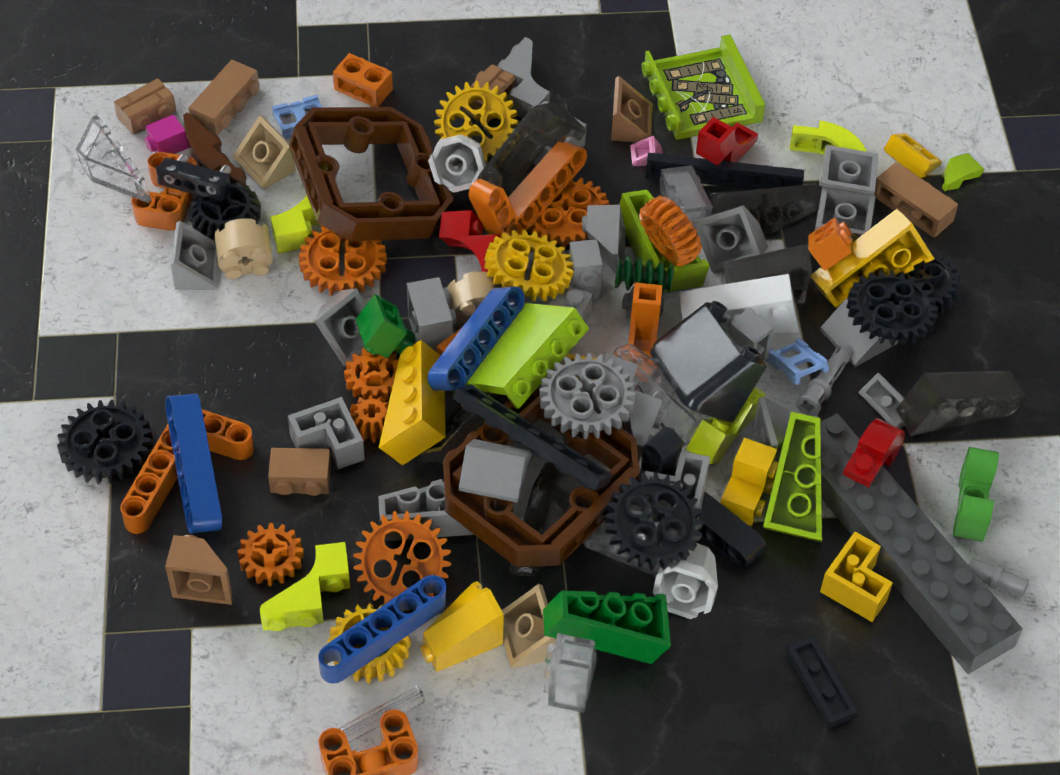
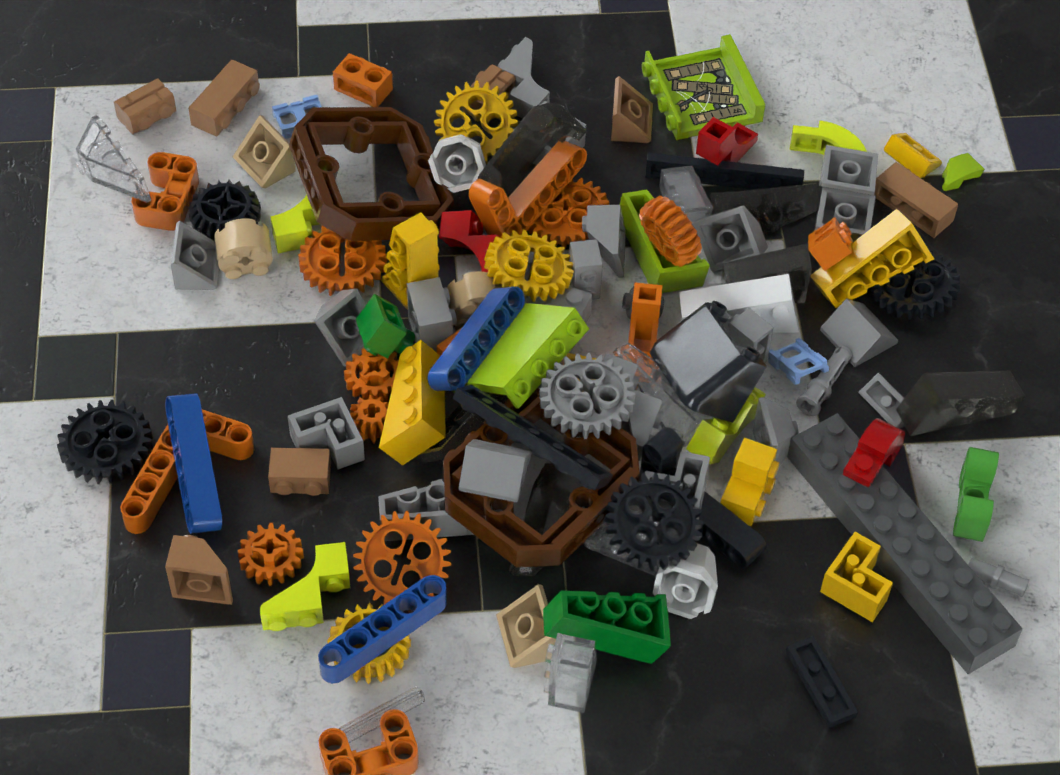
dark pink brick [145,114,188,154] -> none
black piece [156,154,231,201] -> none
reddish brown slope [183,112,247,186] -> none
yellow slope [420,581,504,672] -> none
dark green piece [614,255,675,297] -> none
bright pink slope [630,136,663,166] -> none
lime wedge [763,411,822,543] -> none
black gear [846,270,938,346] -> none
none -> yellow wedge [381,212,440,310]

